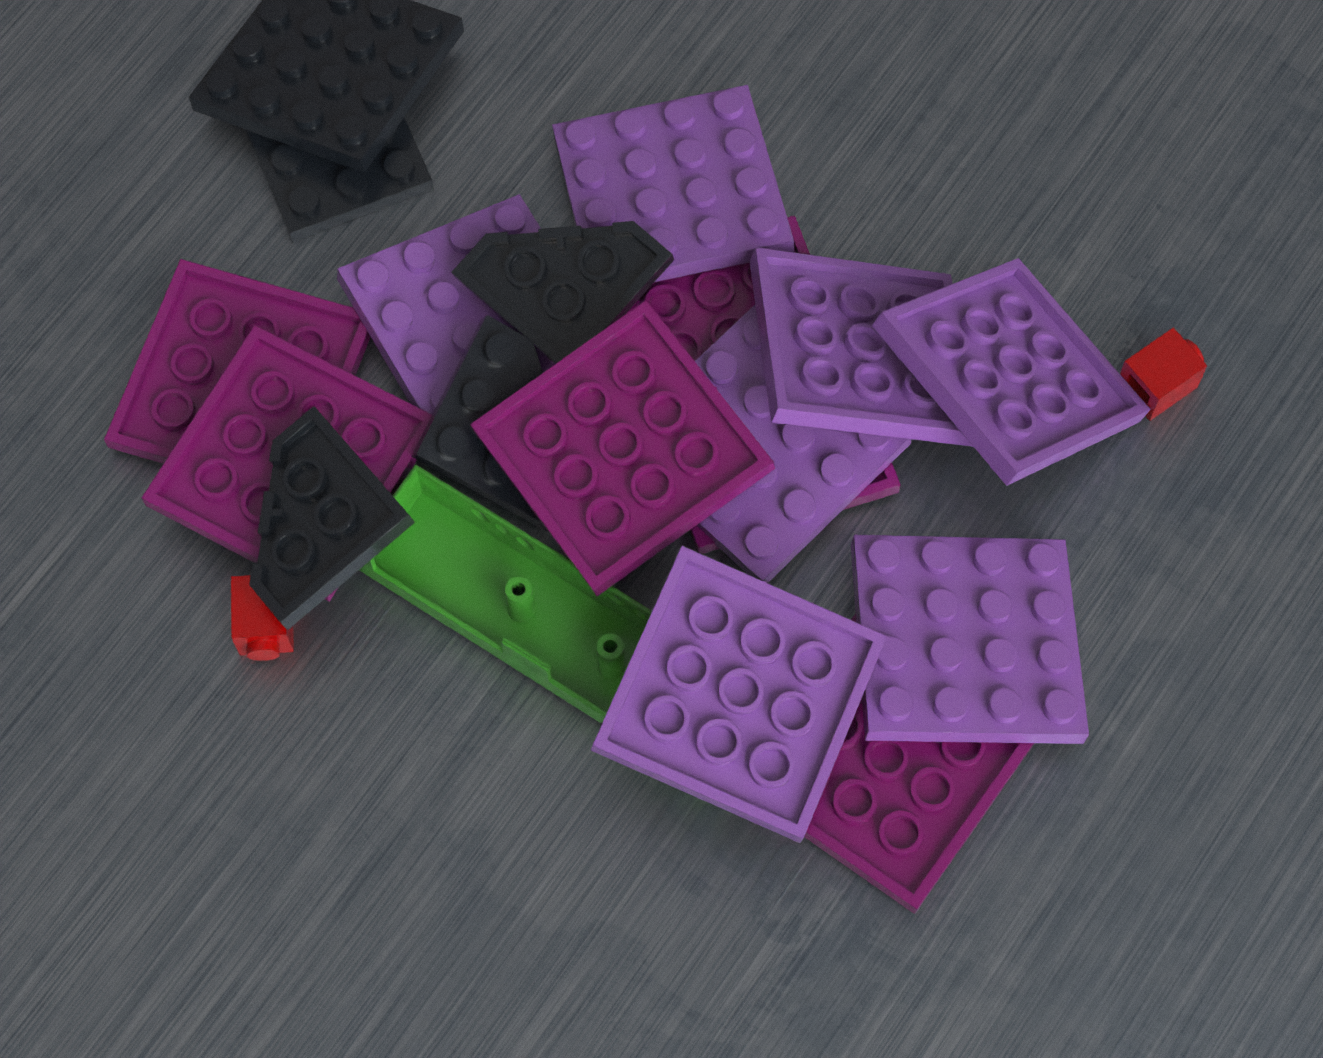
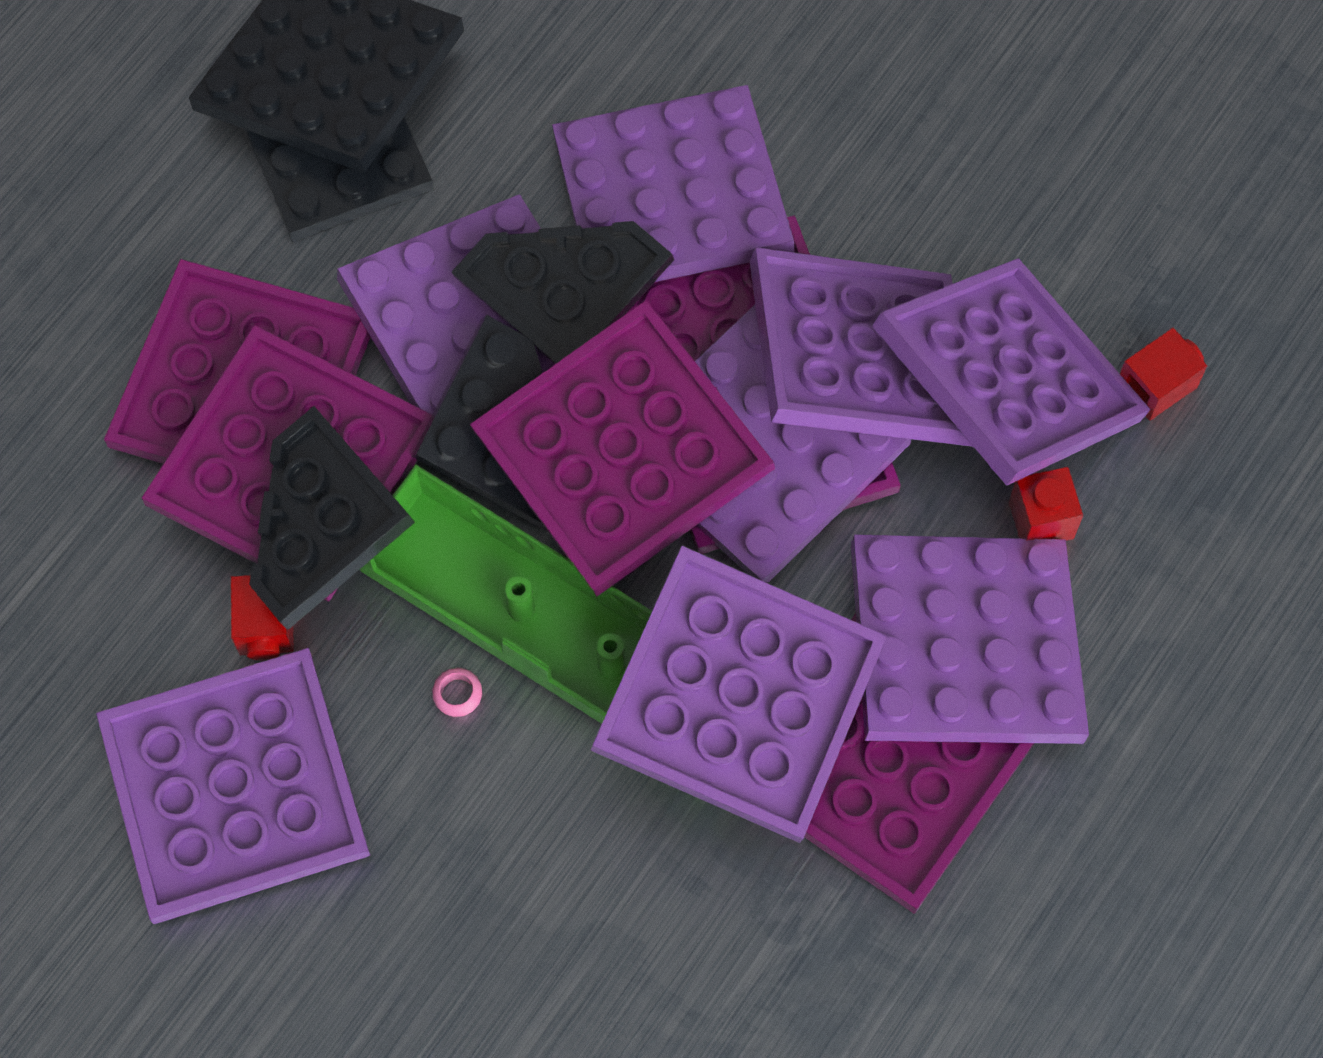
none -> medium lavender plate [96,648,370,924]
none -> bright pink piece [432,667,483,717]
none -> red brick [1009,467,1083,541]

